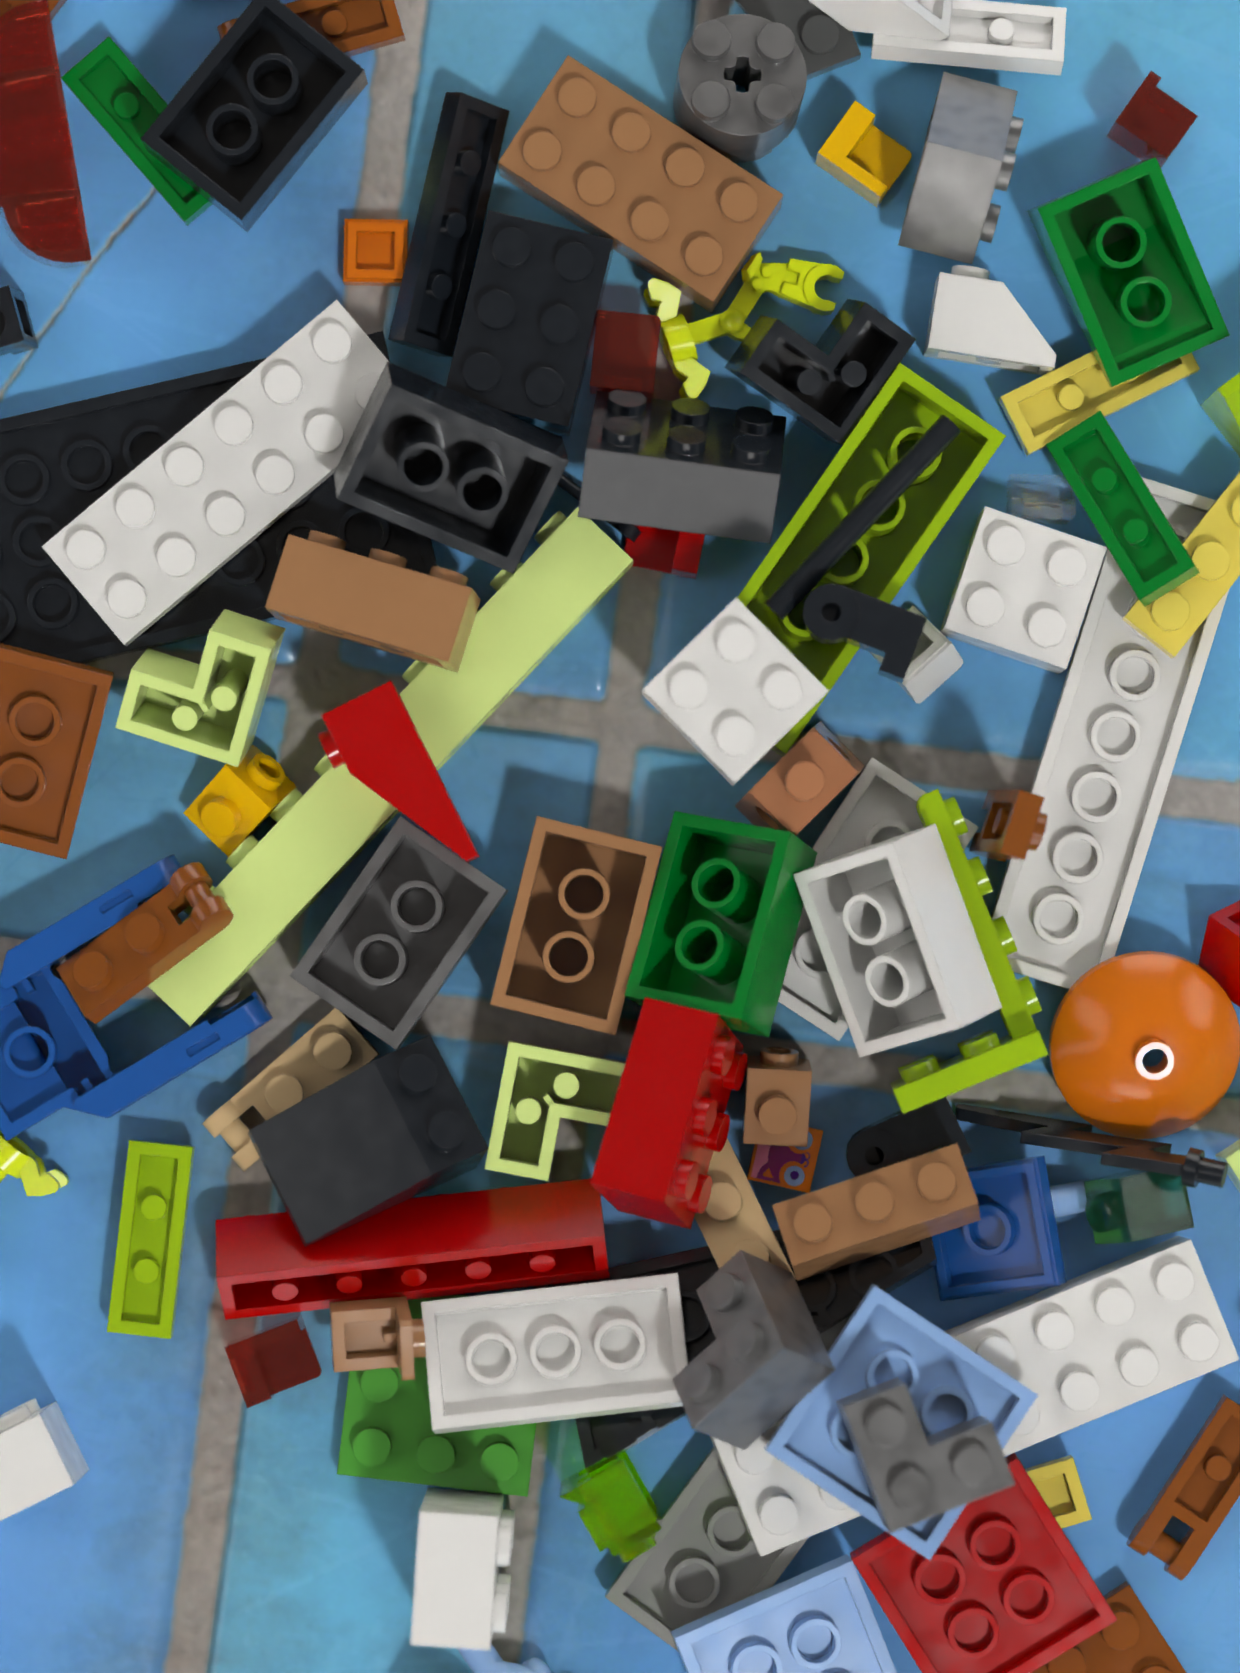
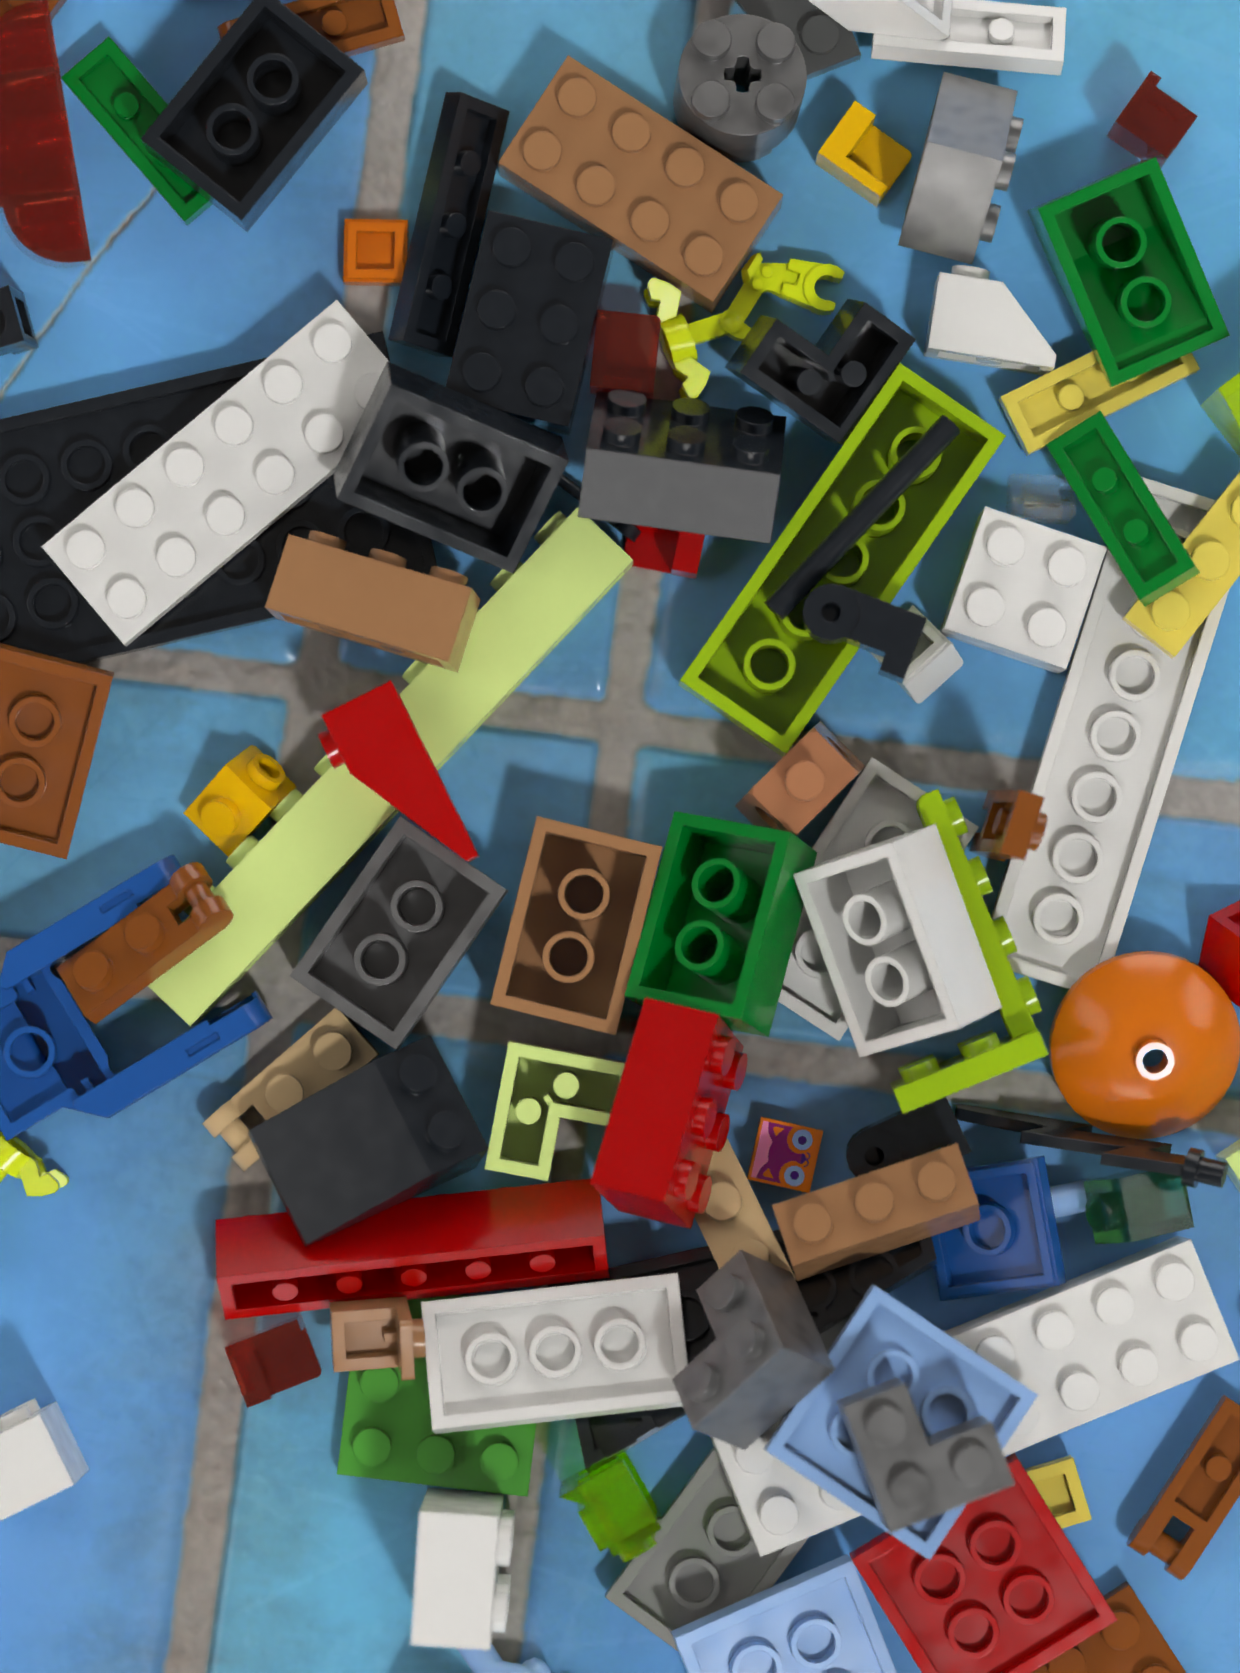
lime plate [107,1139,195,1339] -> none
yellowish green brick [115,609,286,767] -> none
white brick [642,598,828,786] -> none
medium nougat bracket [742,1047,812,1147] -> none

